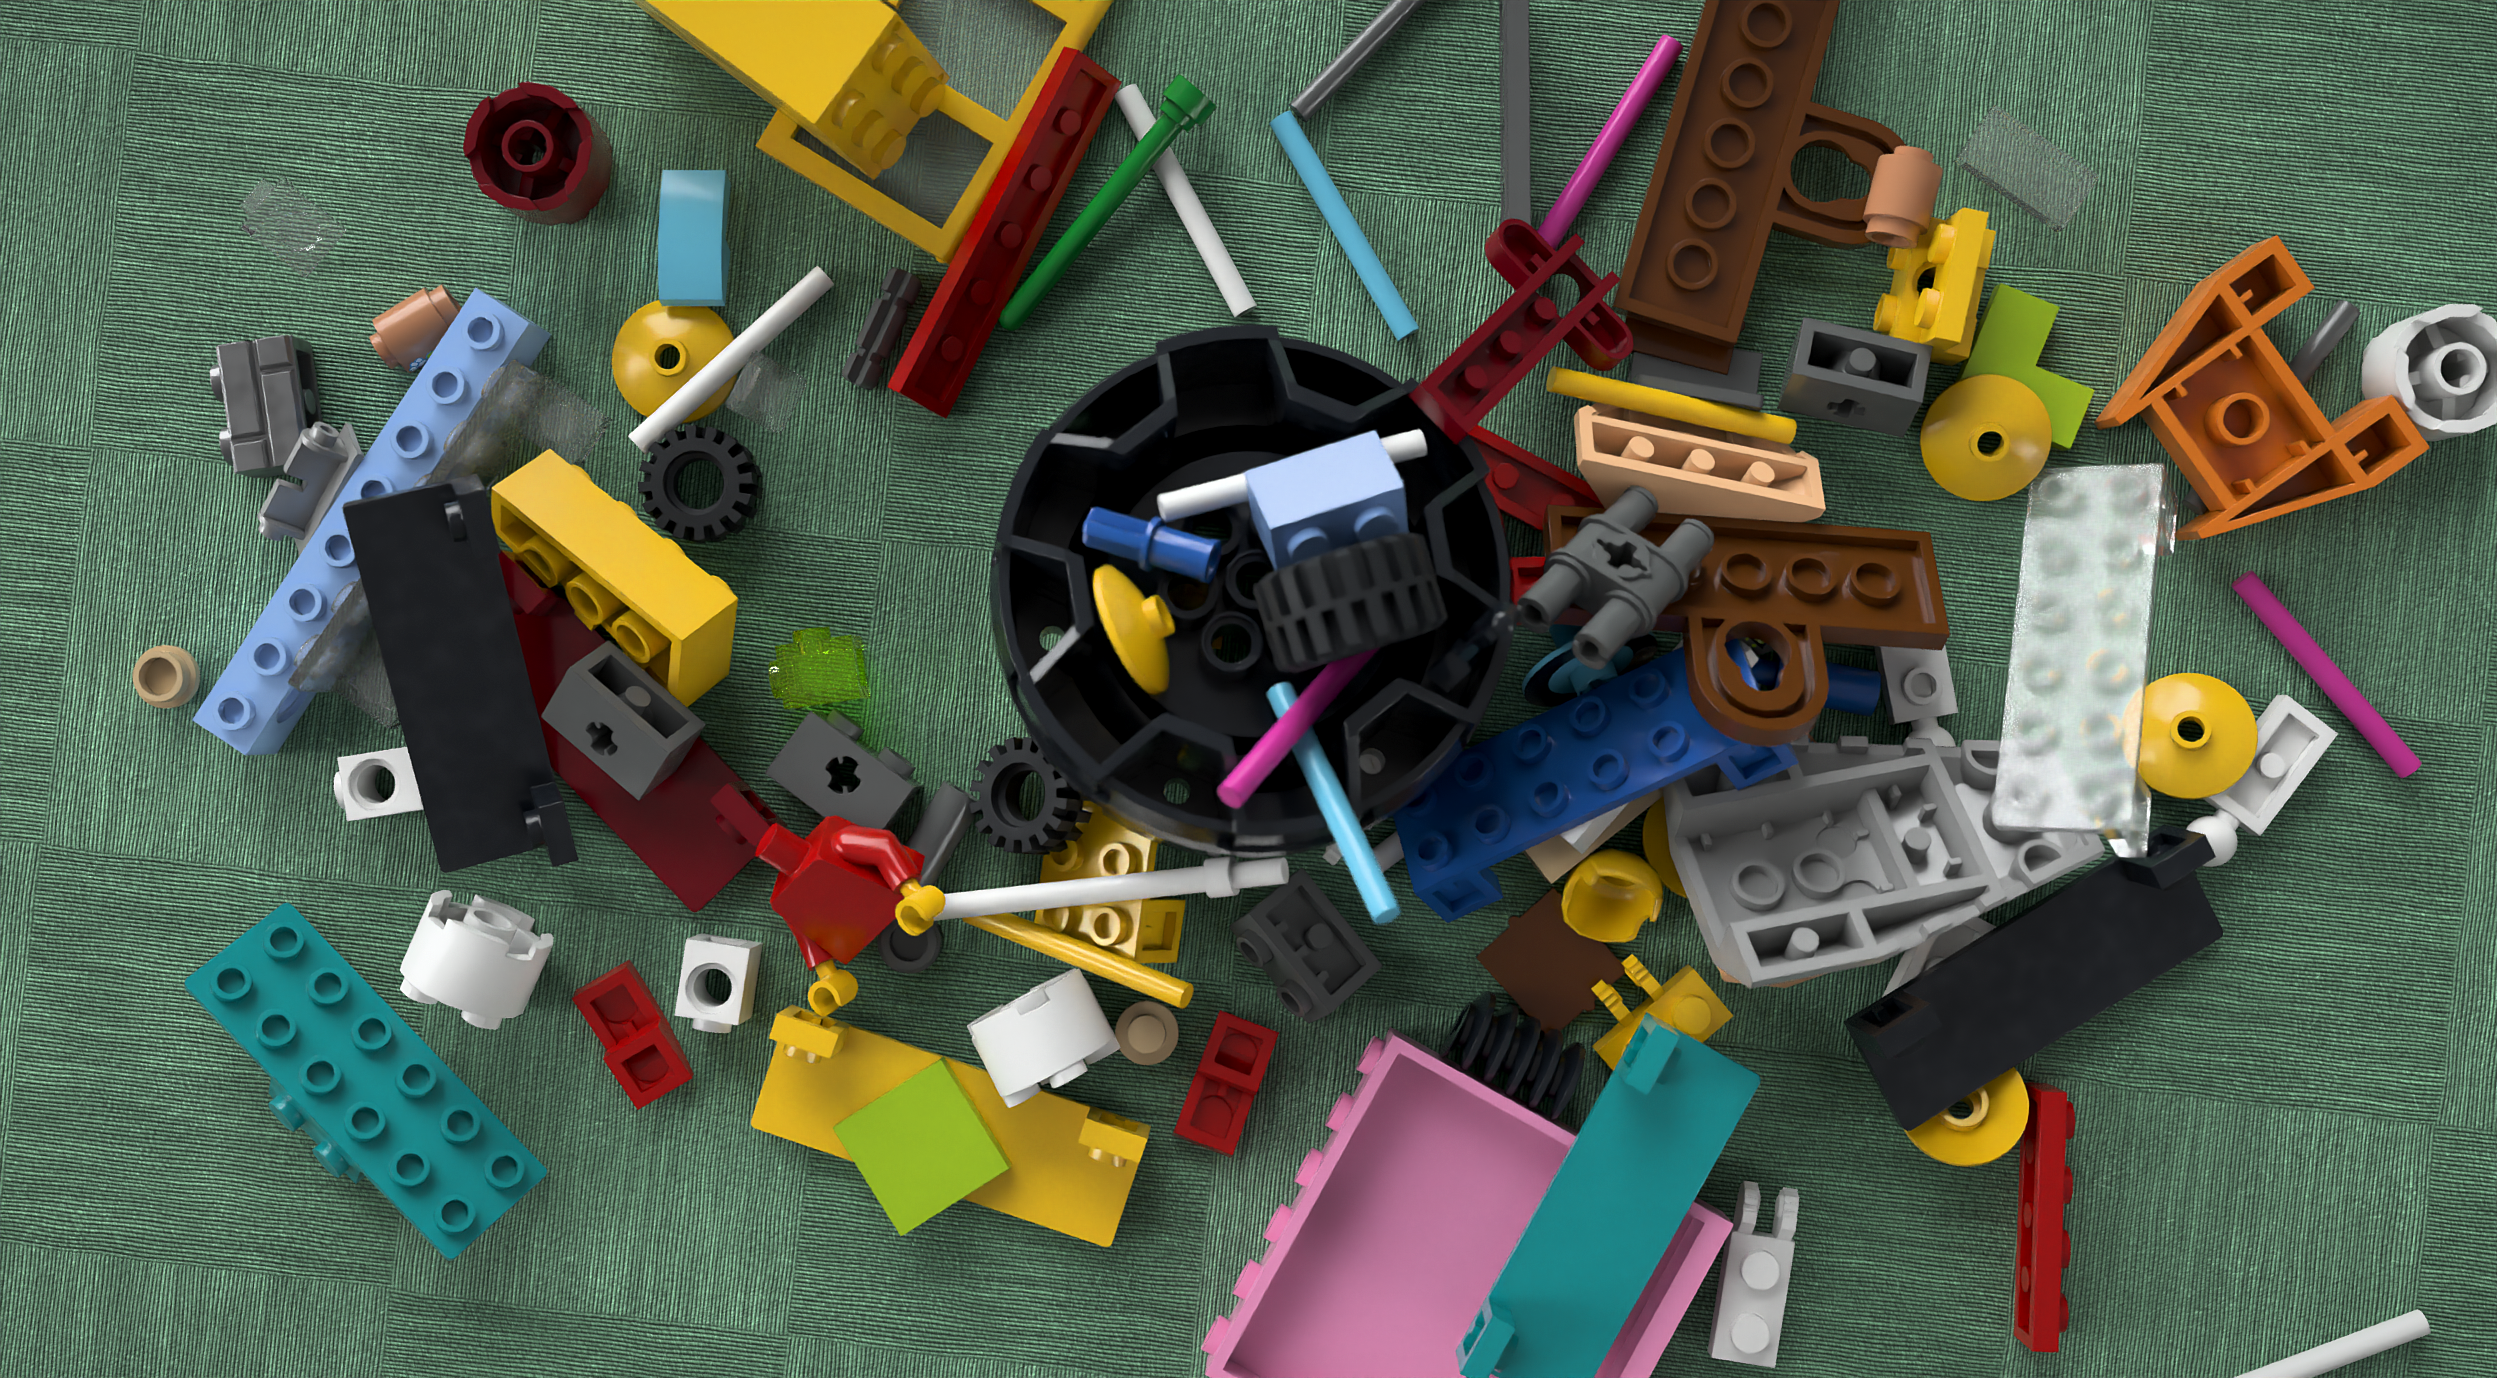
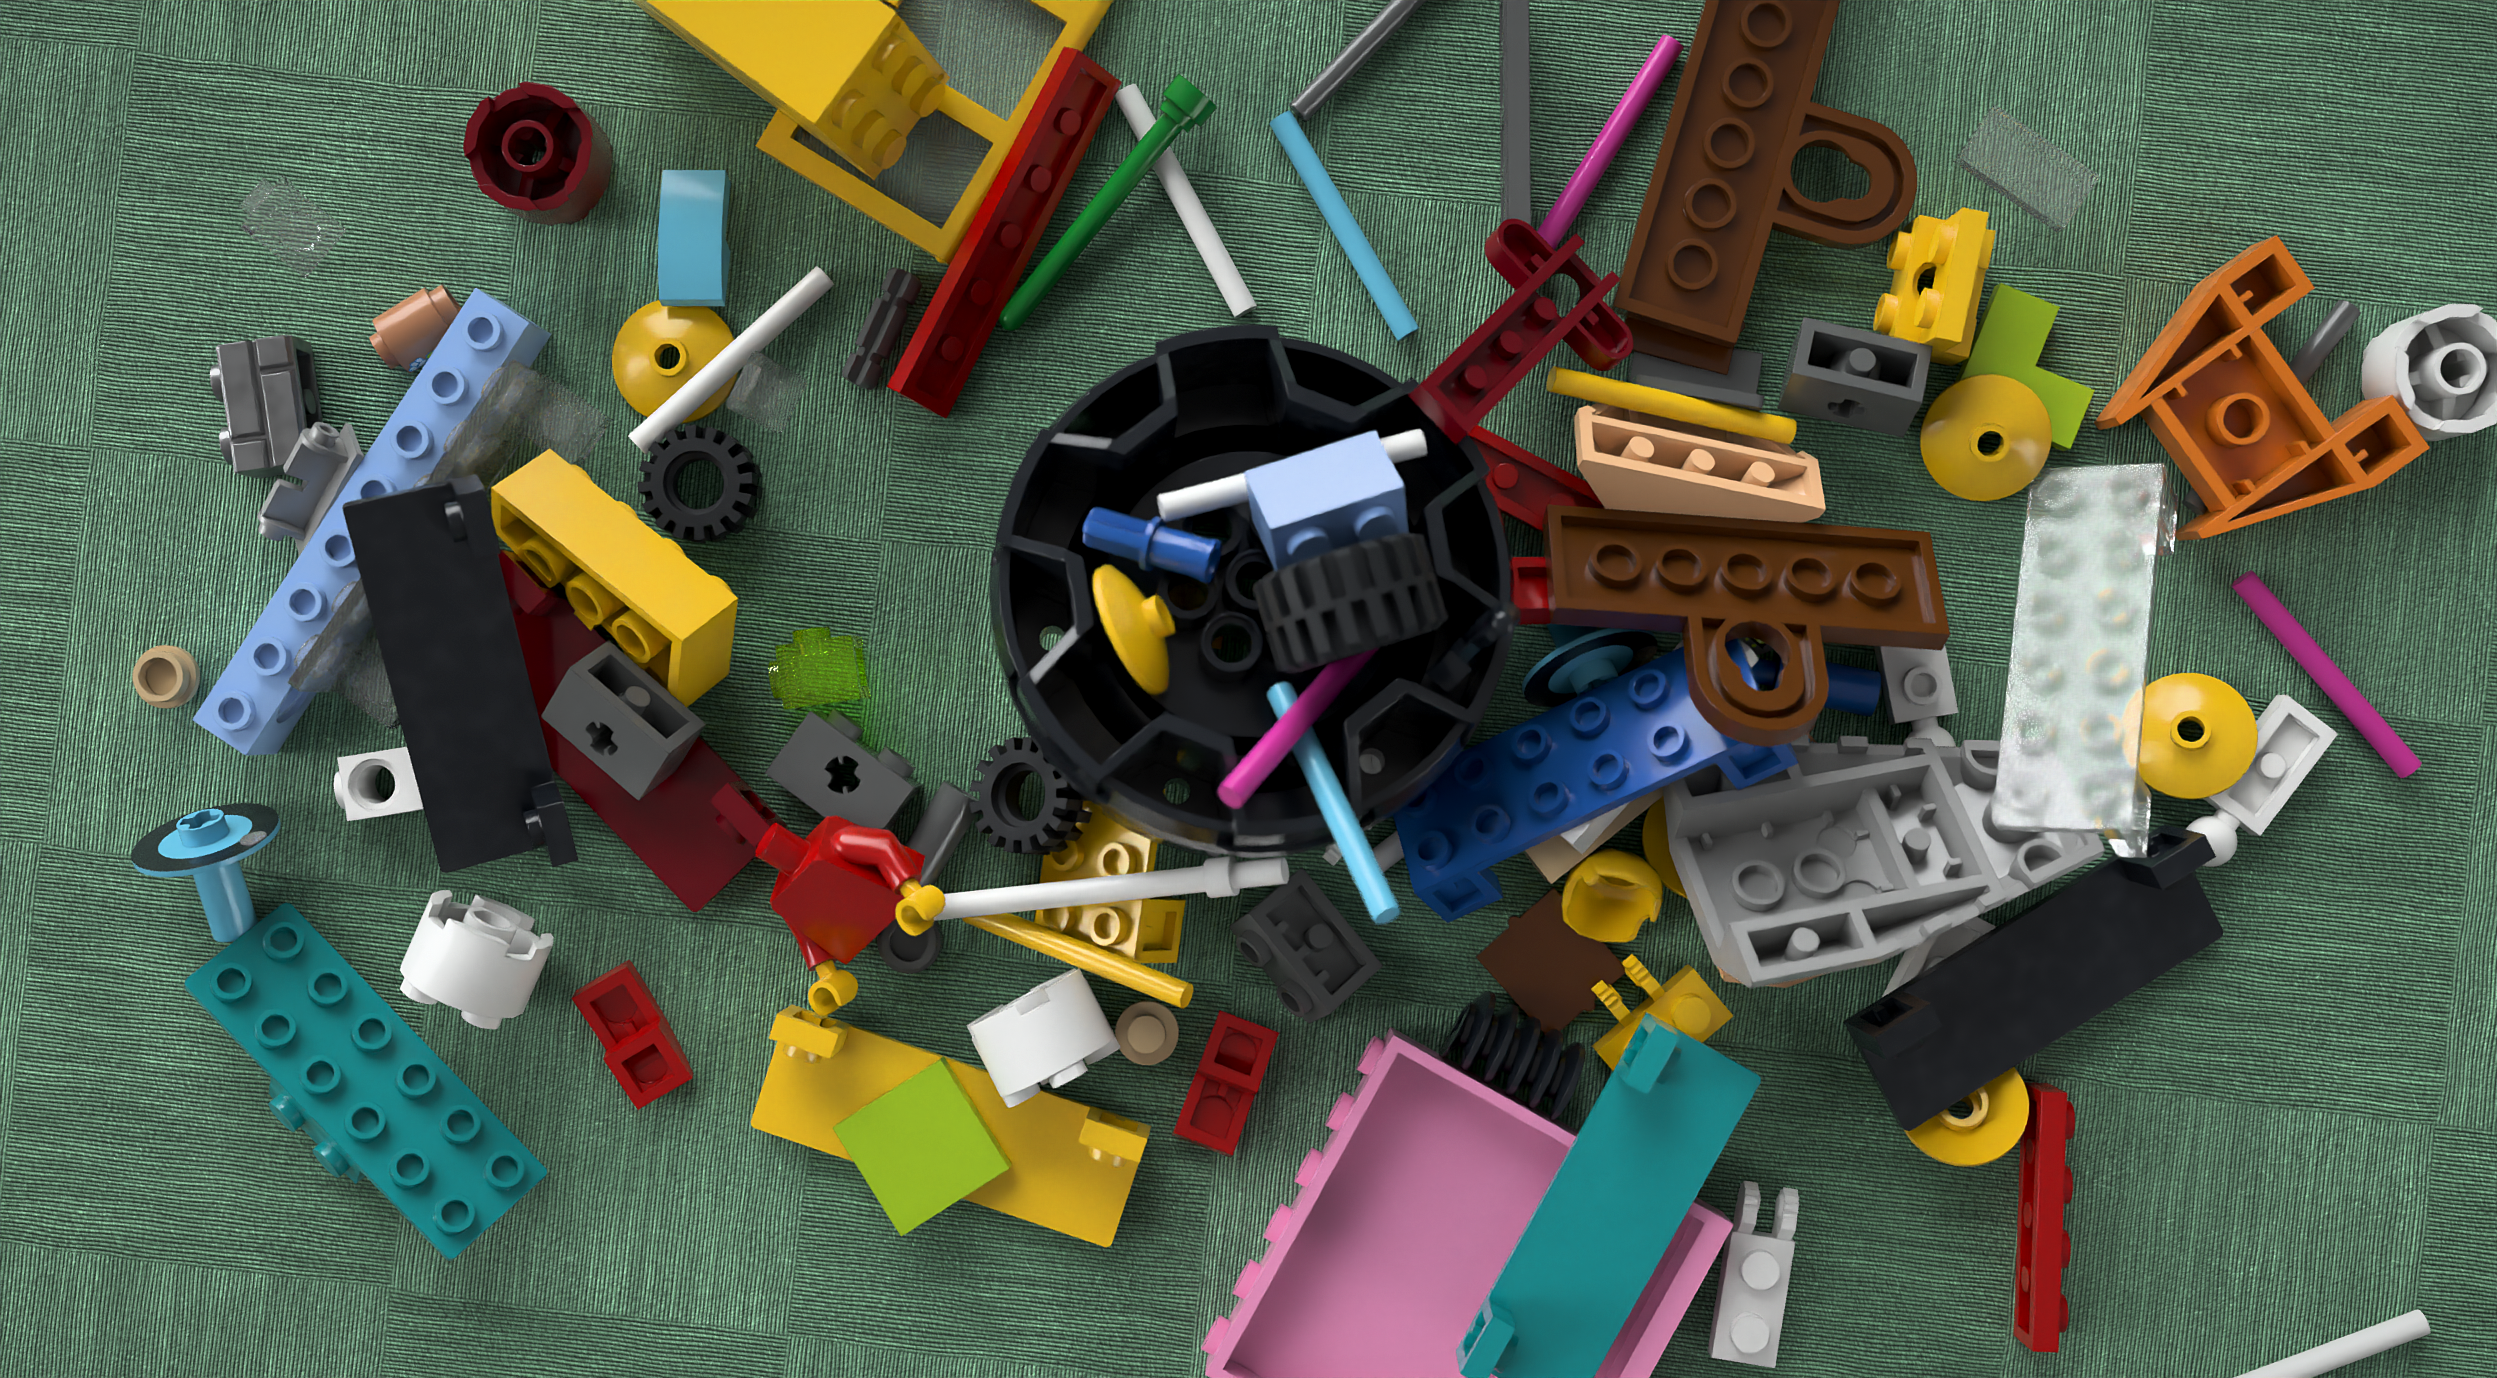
white brick [674,933,763,1033] -> none
dark grey pin [1517,486,1715,670] -> none
nougat brick [1863,146,1944,249] -> none
none -> medium azure piece [131,803,281,942]

